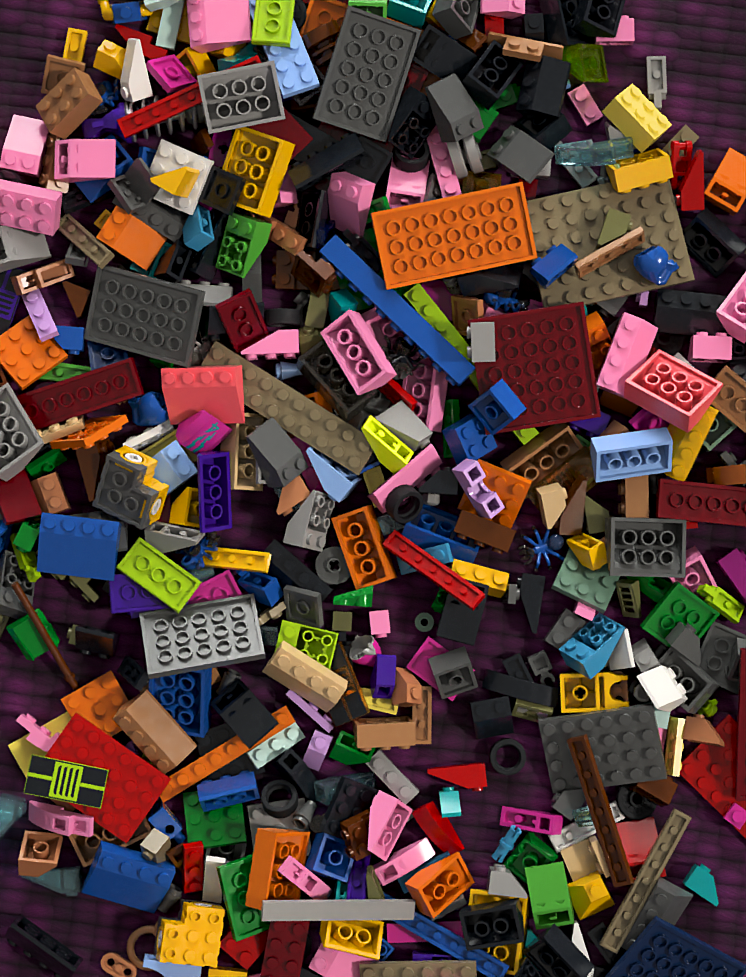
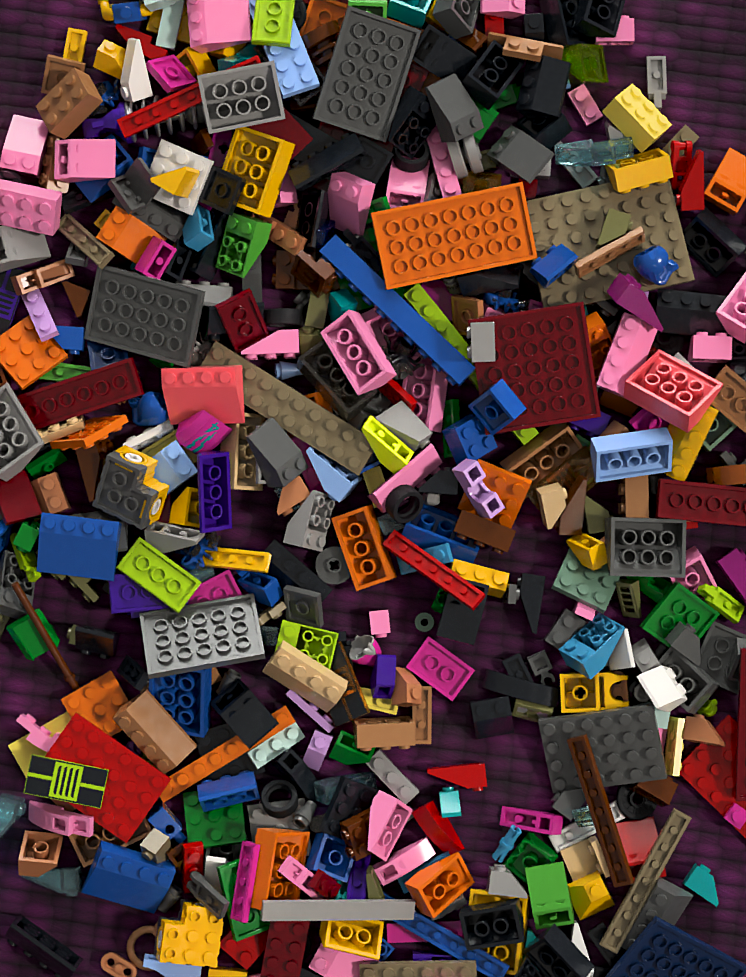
olive tile [332,611,352,631] -> none
green slope [333,585,373,607] -> none
dark grey slope [428,646,478,699] -> none
black tyre [489,738,526,776] -> none
animal [518,526,564,572] -> none
none -> dark pink brick [134,236,177,279]
none -> dark grey hinge [186,871,230,919]
none -> dark pink tile [230,841,260,923]
none -> dark red plate [308,869,342,900]
none -> magenta slope [606,273,663,332]

